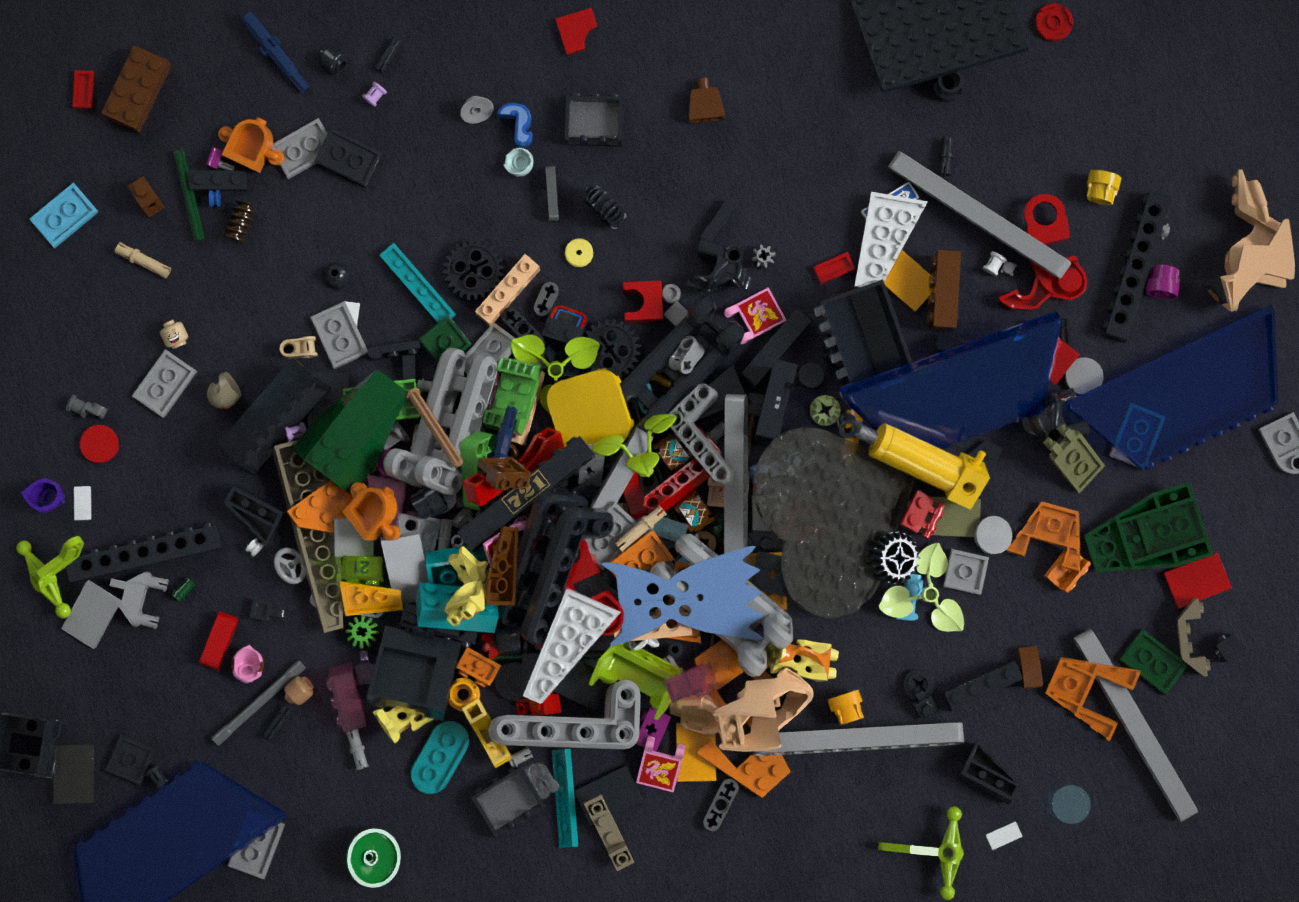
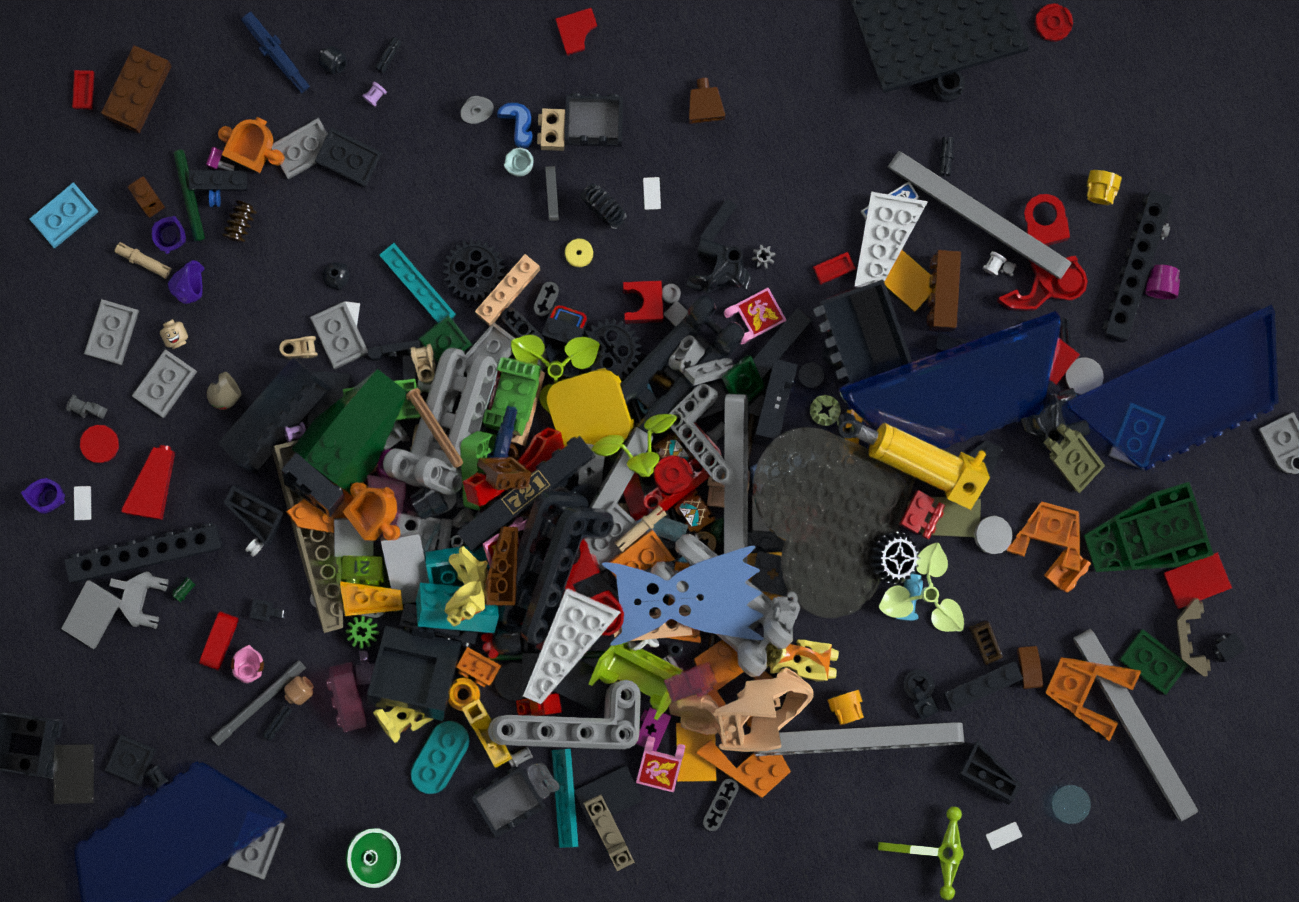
lime piece [16,536,84,619] -> none
light grey piece [274,548,306,584] -> none
light grey pin [346,729,369,770] -> none
light grey tile [943,549,989,595] -> none
light nougat piece [1206,170,1295,312] -> none
none -> light grey tile [84,299,139,365]
none -> red slope [122,445,175,520]
none -> dark purple helmet [152,216,186,254]
none -> dark purple helmet [168,261,205,304]
none -> black wedge [282,453,344,517]
none -> tan piece [411,344,436,383]
none -> tan brick [537,109,565,151]
none -> white sticker [643,177,661,210]
none -> red tile [654,455,693,494]
none -> light grey hinge [684,358,735,385]
none -> dark green tile [721,355,766,402]
none -> light grey piece [771,592,800,630]
none -> dark brown slope [969,620,1003,665]

